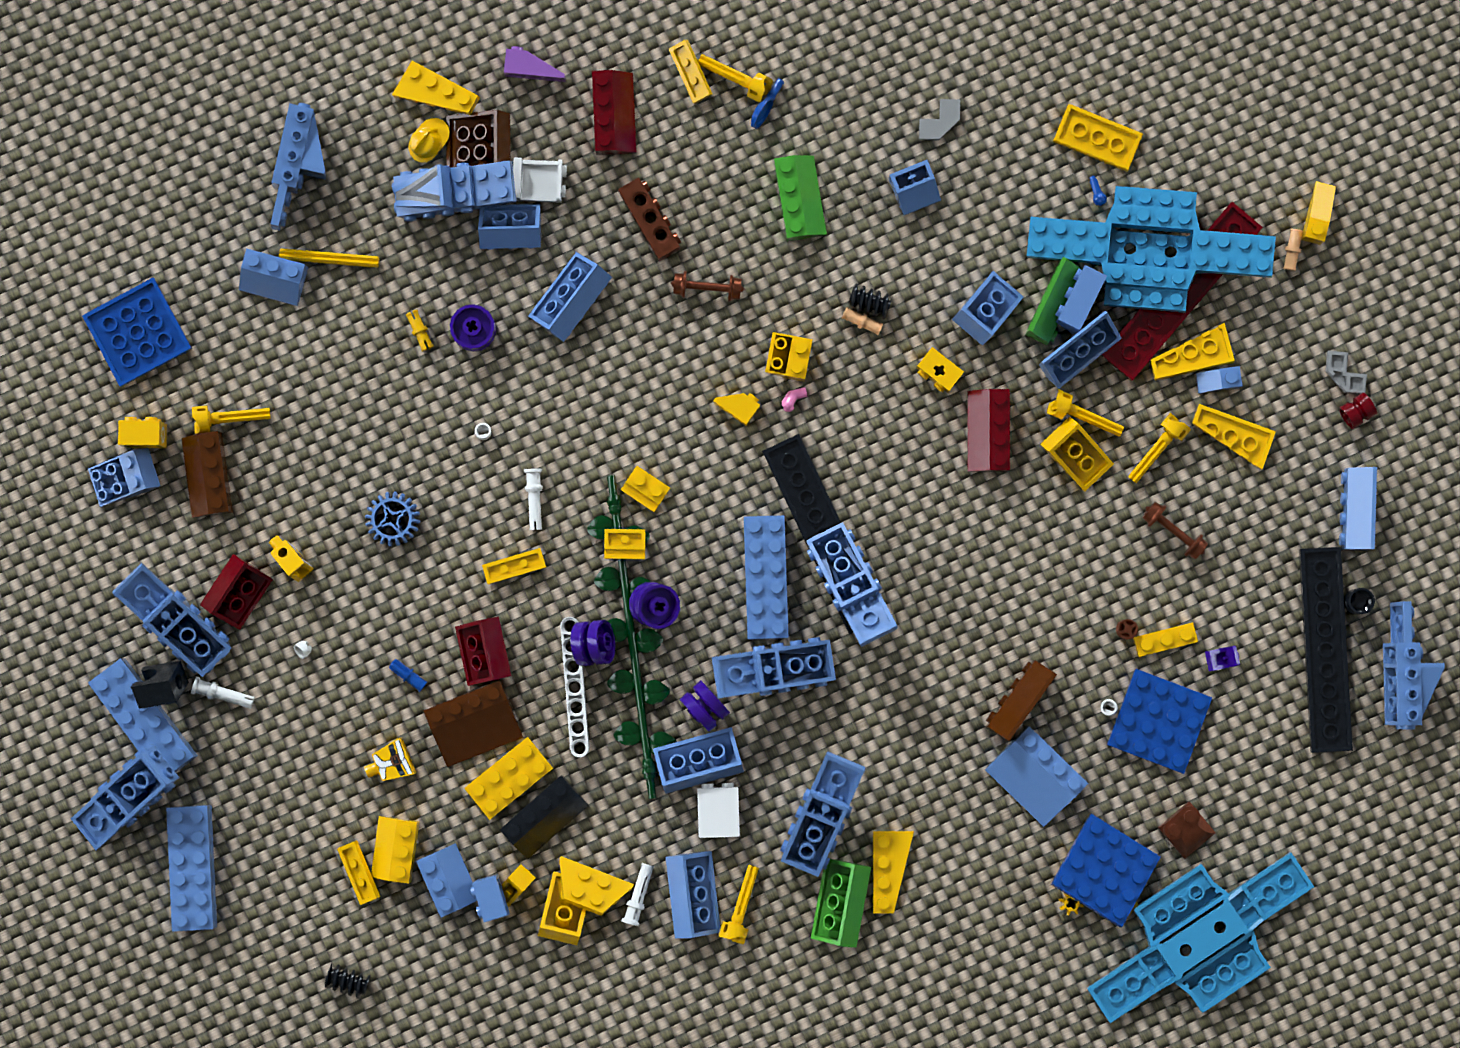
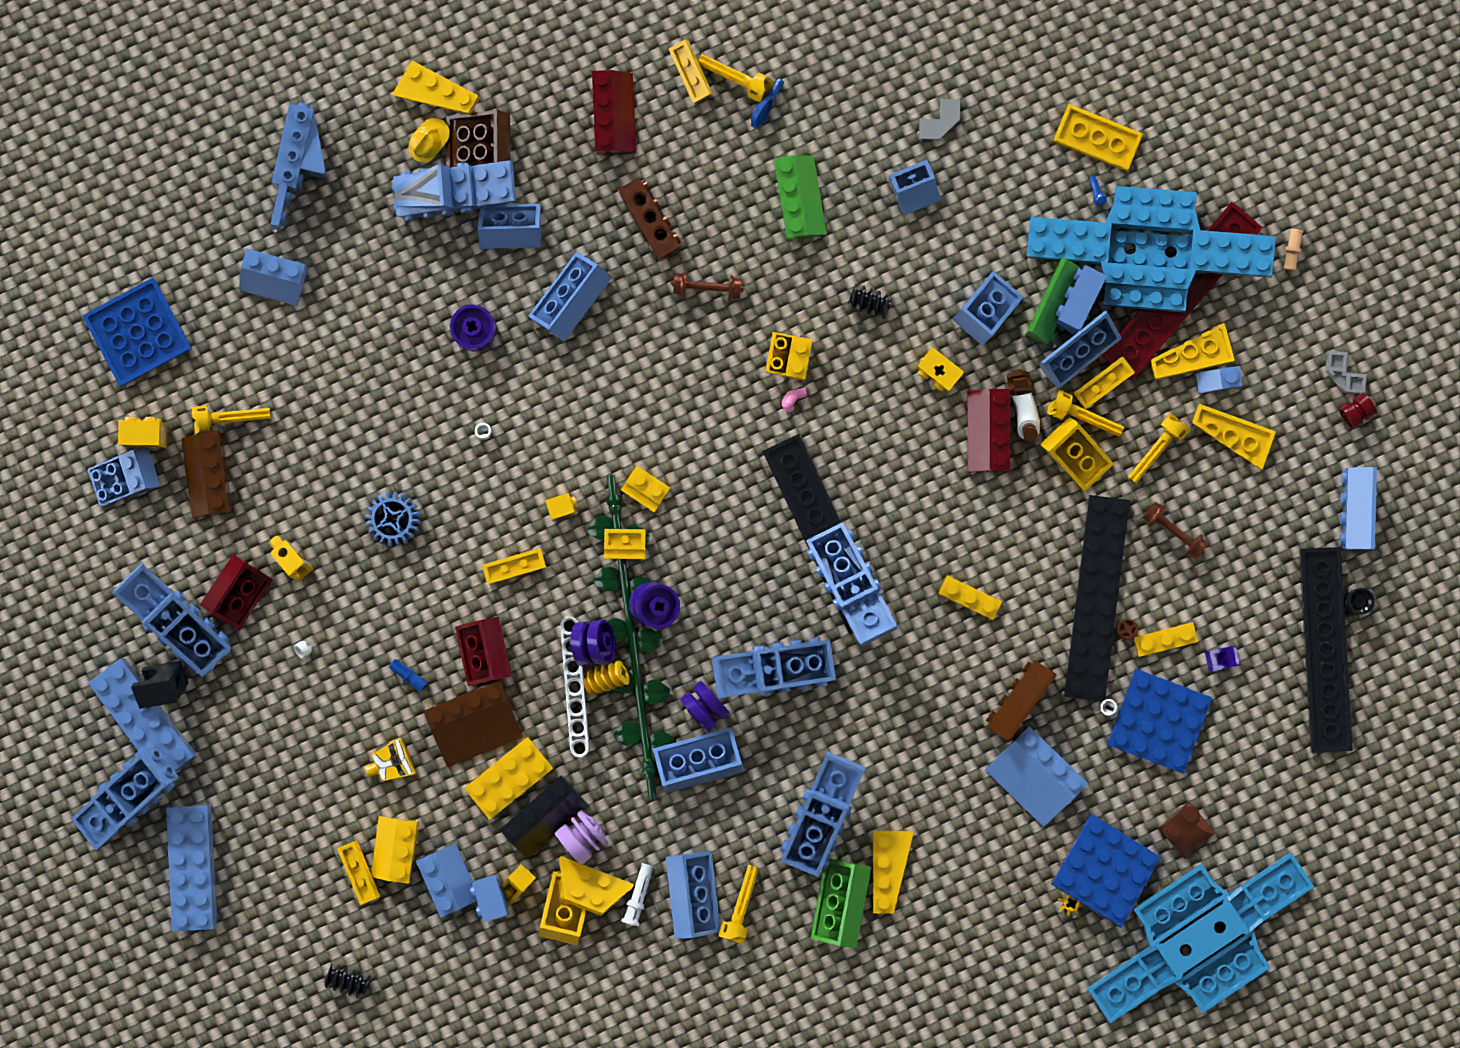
white pin [191,676,255,709] -> none
yellow axle [279,249,379,268] -> none
yellow pin [406,310,434,352] -> none
medium lavender slope [504,46,566,82] -> none
white panel [513,157,567,203] -> none
white pin [524,469,543,530] -> none
white panel [697,783,740,838] -> none
yellow slope [713,393,760,426] -> none
medium blue brick [744,515,788,640] -> none
light nougat pin [841,307,883,335] -> none
yellow slope [1301,181,1336,245] -> none
medium blue wedge [1383,601,1445,729] -> none
none -> yellow brick [545,493,578,521]
none -> lavender wheel [555,810,608,865]
none -> yellow piece [583,661,629,696]
none -> yellow plate [938,575,1002,620]
none -> piece [1006,369,1040,442]
none -> black plate [1064,495,1130,702]
none -> yellow plate [1074,356,1135,409]

